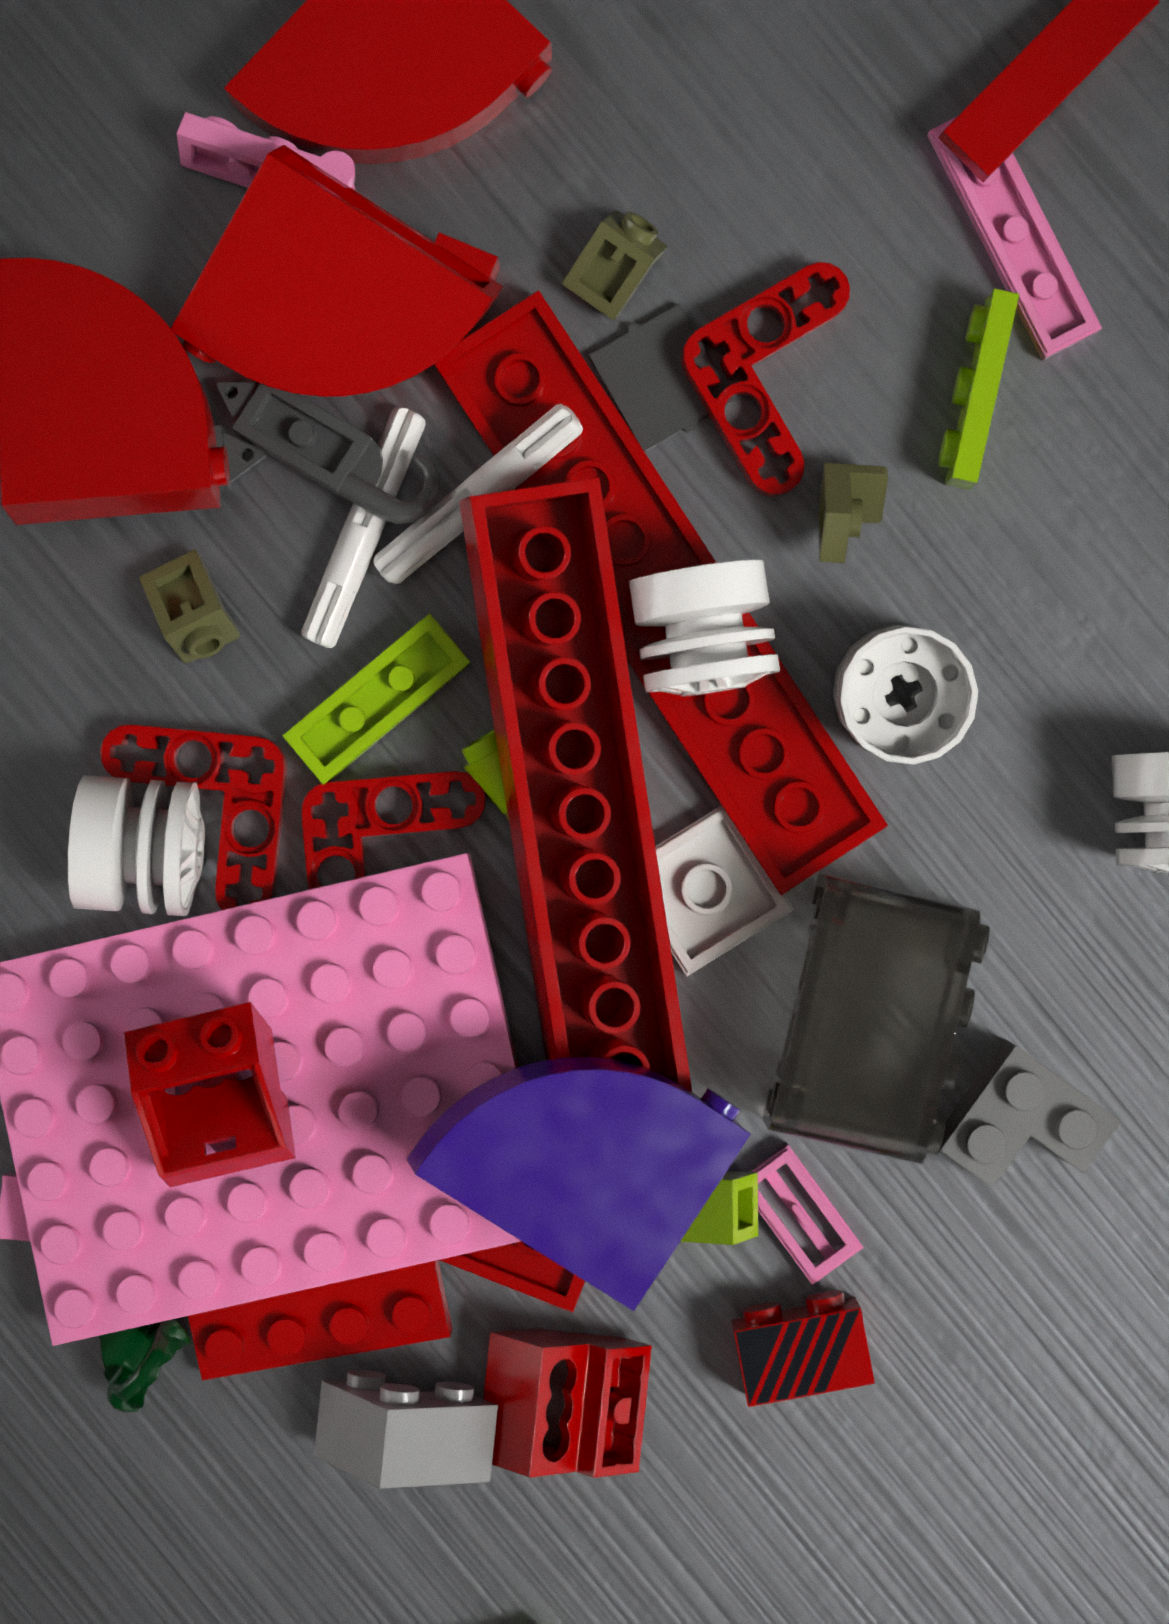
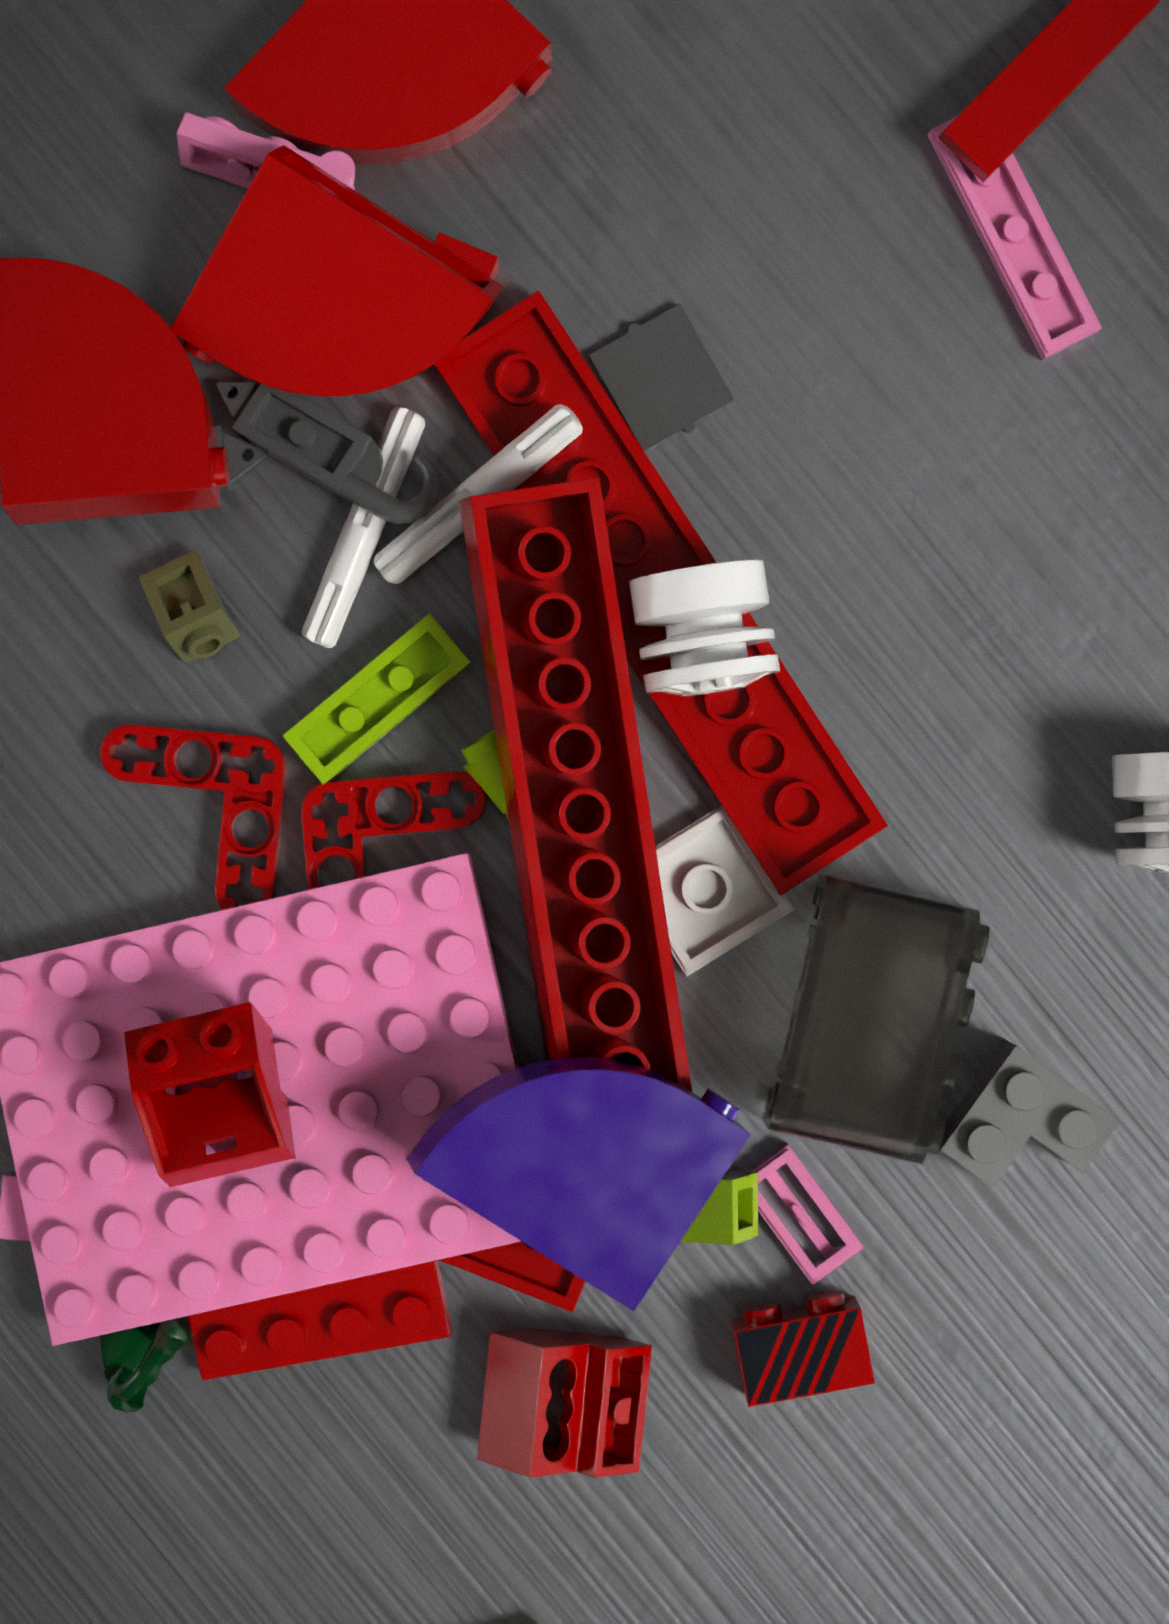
white wheel [68,775,205,916] -> none
light grey brick [314,1369,498,1489] -> none
olive bracket [562,211,667,321] -> none
red beam [681,262,850,497] -> none
olive bracket [818,463,888,563] -> none
white wheel [832,625,978,765] -> none
lime plate [938,288,1019,490] -> none

